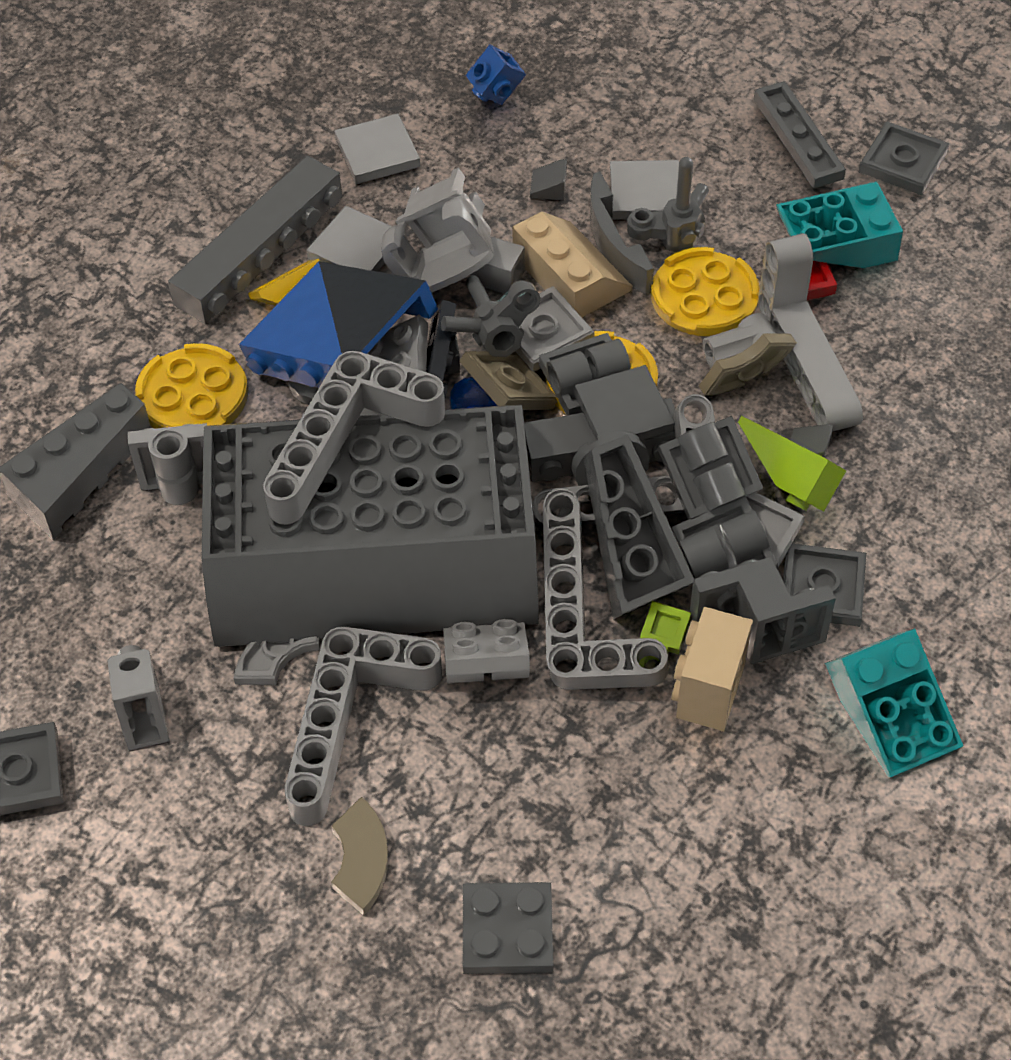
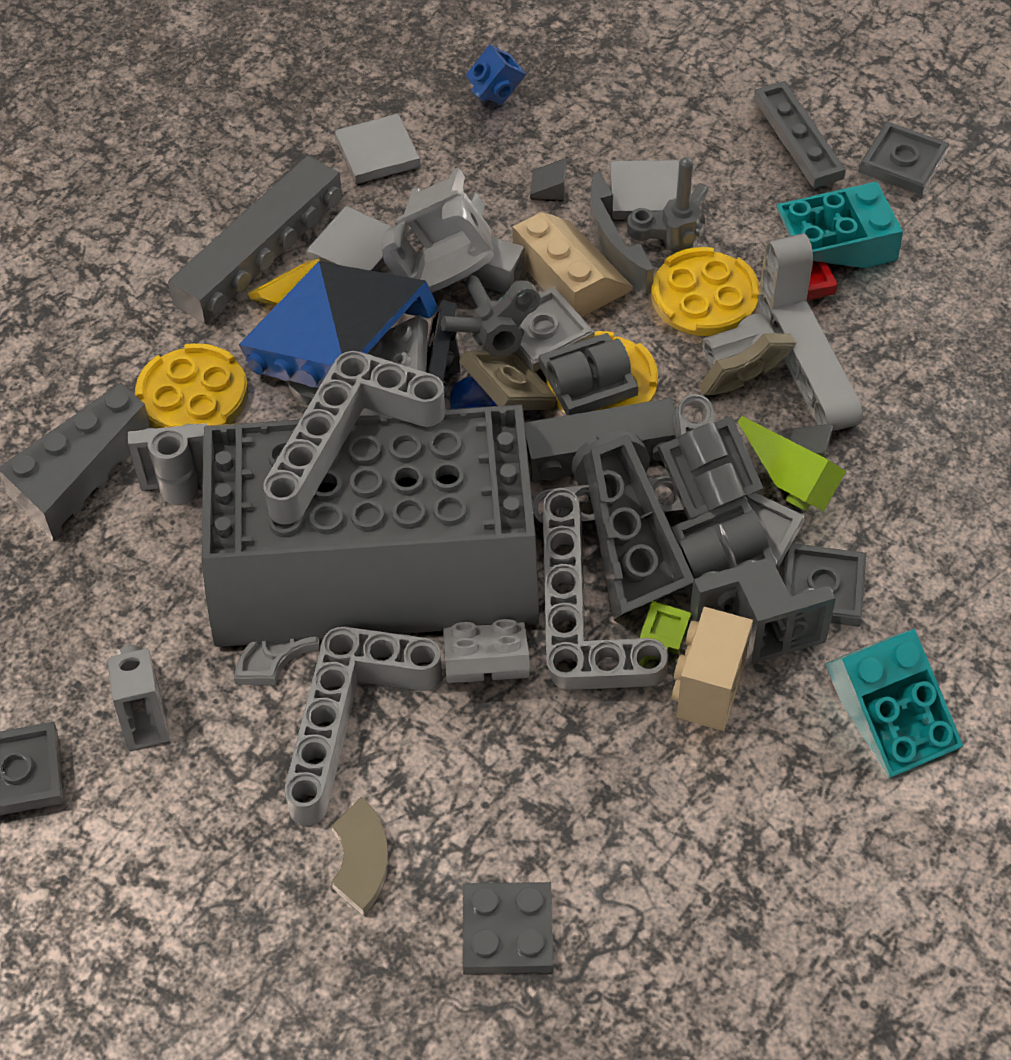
dark grey tile [574,365,675,441] -> none

